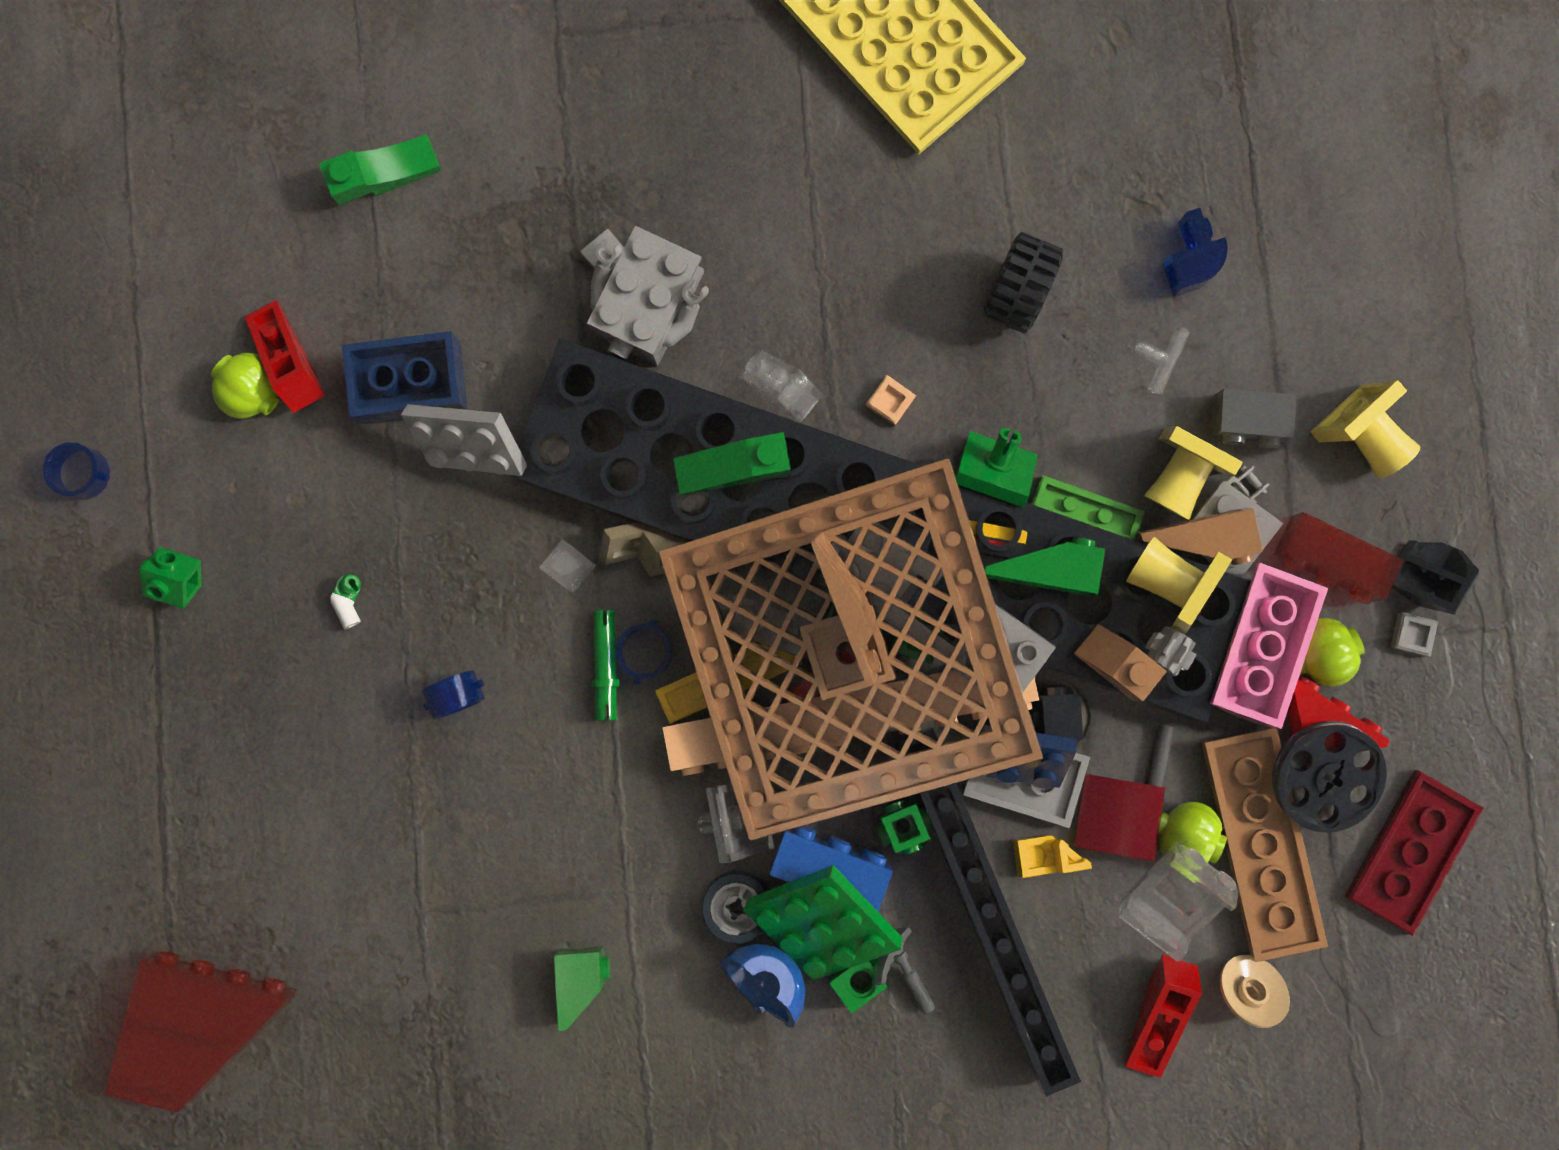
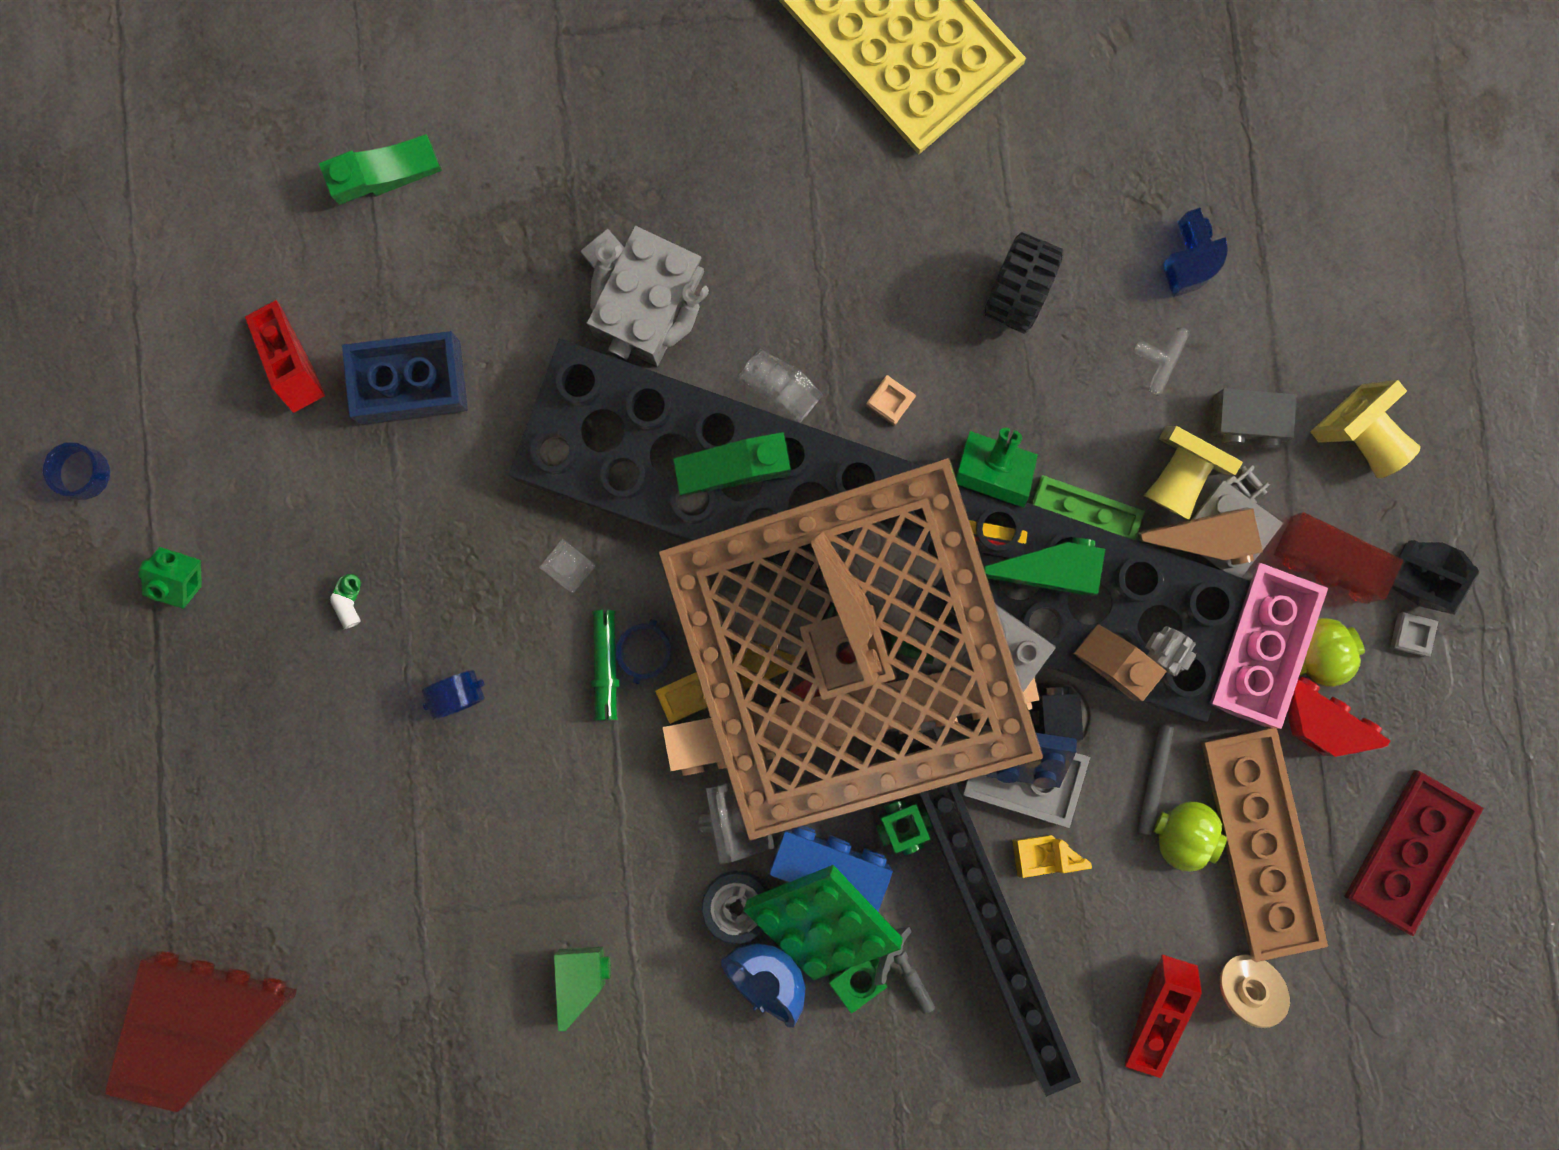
lime plant [211,353,280,419] -> none
light grey plate [401,404,527,476] -> none
dark tan slope [599,522,688,577] -> none
dark red slope [1074,774,1166,861] -> none
clear window [1118,841,1239,962] -> none
light yellow plant [1126,537,1232,635] -> none
black wedge [1272,721,1387,833] -> none

